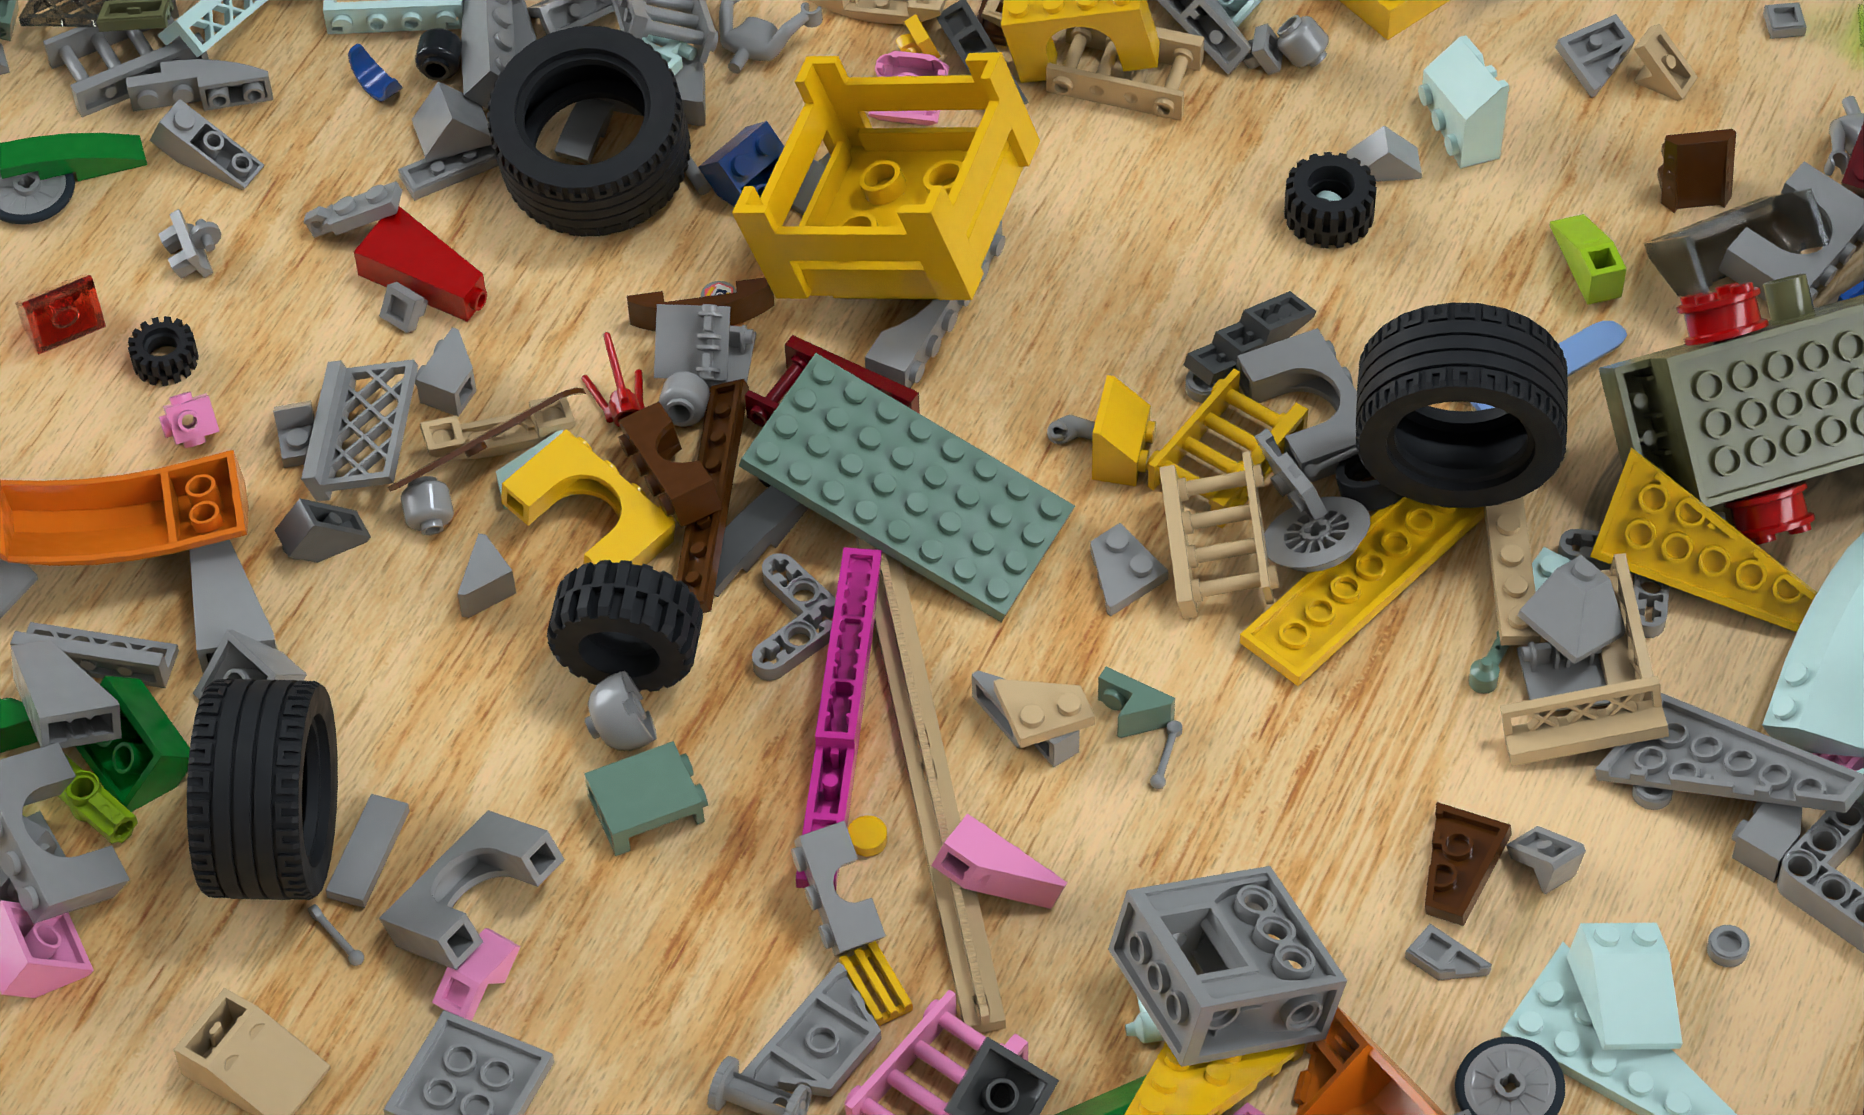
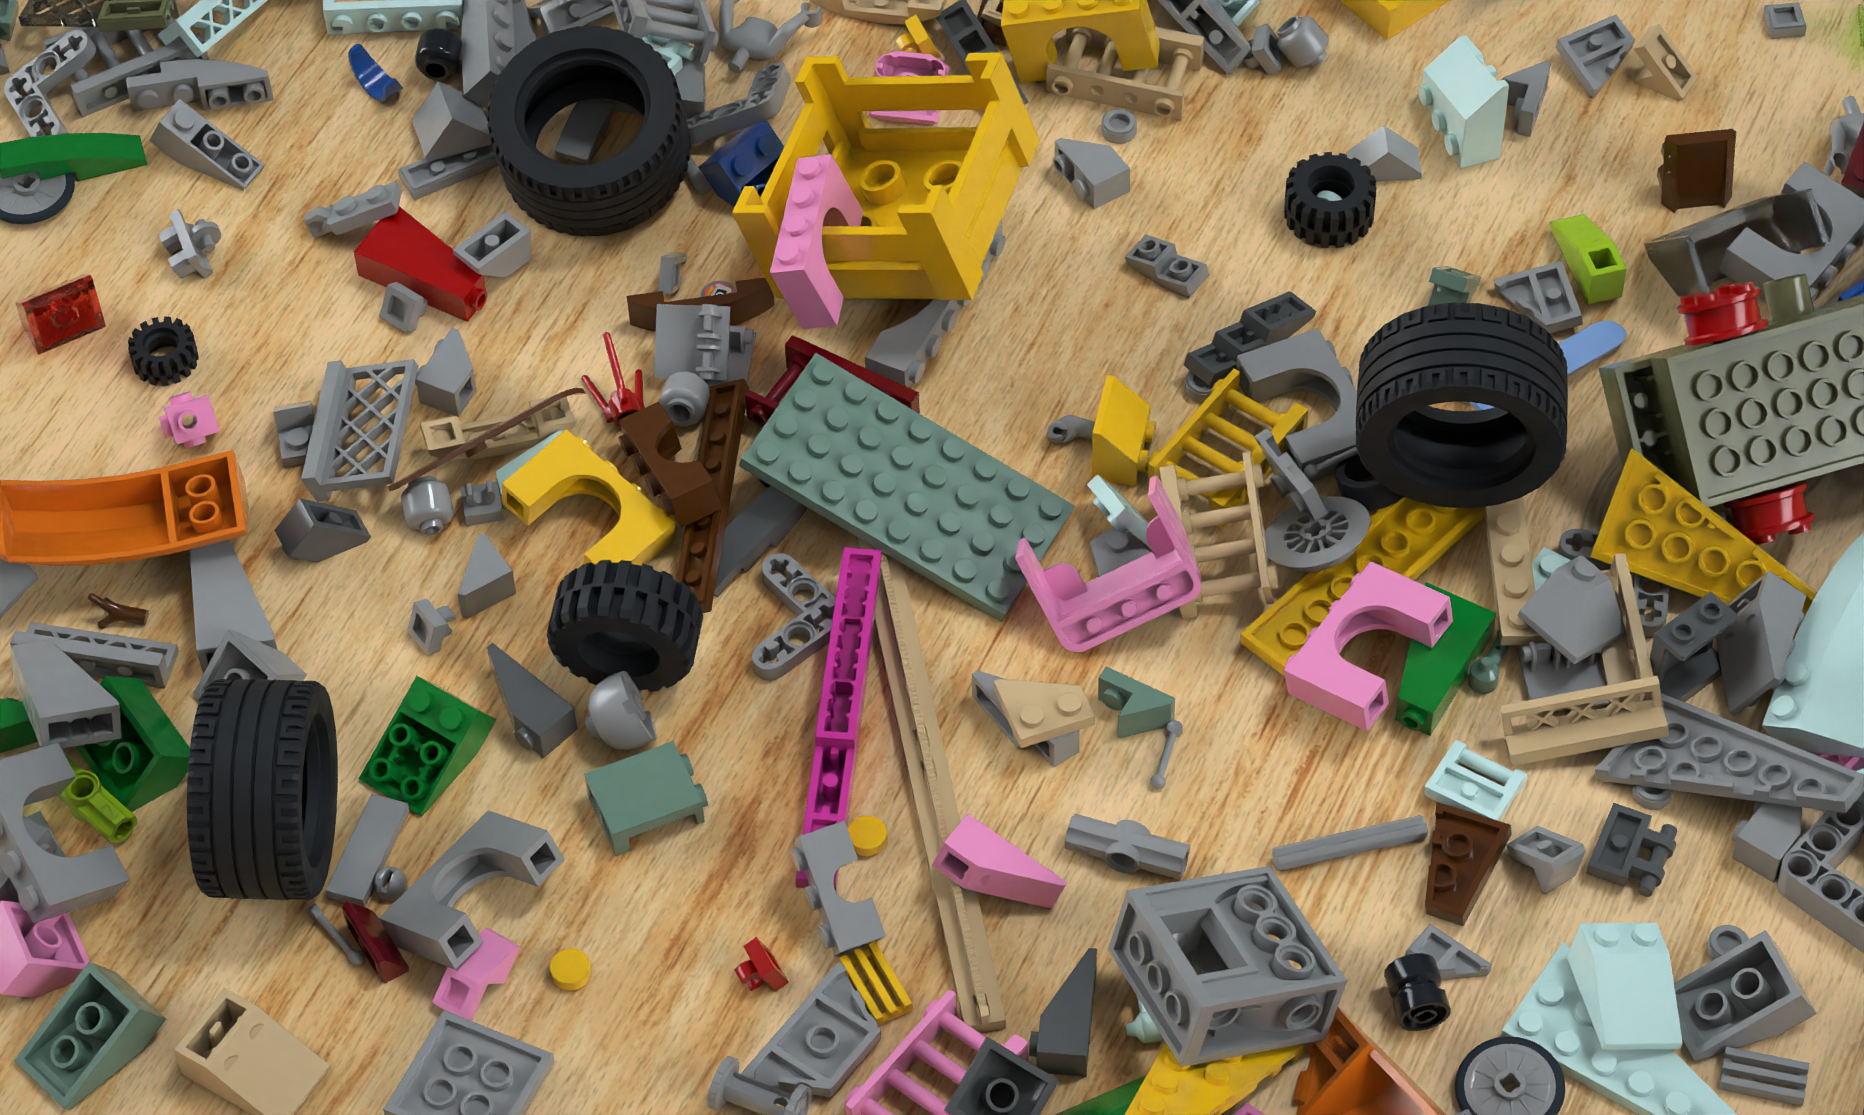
none -> light grey beam [4,30,96,137]
none -> sand green slope [14,962,166,1110]
none -> reddish brown bar [88,593,149,629]
none -> dark red slope [342,901,409,984]
none -> green slope [359,675,497,816]
none -> light grey hinge [374,866,408,902]
none -> light grey tile [407,599,456,655]
none -> light grey slope [453,211,532,278]
none -> light grey tile [460,480,504,526]
none -> dark grey slope [487,643,577,758]
none -> yellow tile [550,948,592,991]
none -> light grey tile [658,252,687,294]
none -> light grey beam [687,62,791,144]
none -> red tile [734,937,789,991]
none -> bright pink arch [770,154,863,329]
none -> bright pink windscreen [1015,475,1201,652]
none -> dark grey slope [1029,948,1097,1077]
none -> light grey slope [1053,138,1130,209]
none -> light grey piece [1064,814,1190,880]
none -> light aqua wing [1087,474,1151,549]
none -> light grey tile [1101,109,1137,144]
none -> light grey slope [1125,234,1209,298]
none -> light grey axle [1272,815,1428,871]
none -> bright pink arch [1284,561,1453,731]
none -> black wheel [1384,953,1451,1031]
none -> green slope [1395,582,1496,736]
none -> light aqua plate [1424,740,1528,821]
none -> sand green slope [1428,266,1481,306]
none -> light grey wing [1494,261,1583,333]
none -> light grey slope [1501,62,1551,137]
none -> dark grey plate [1586,803,1678,897]
none -> dark grey panel [1650,592,1738,702]
none -> light grey slope [1674,930,1817,1061]
none -> light grey slope [1715,570,1807,716]
none -> light grey tile [1719,1046,1810,1106]

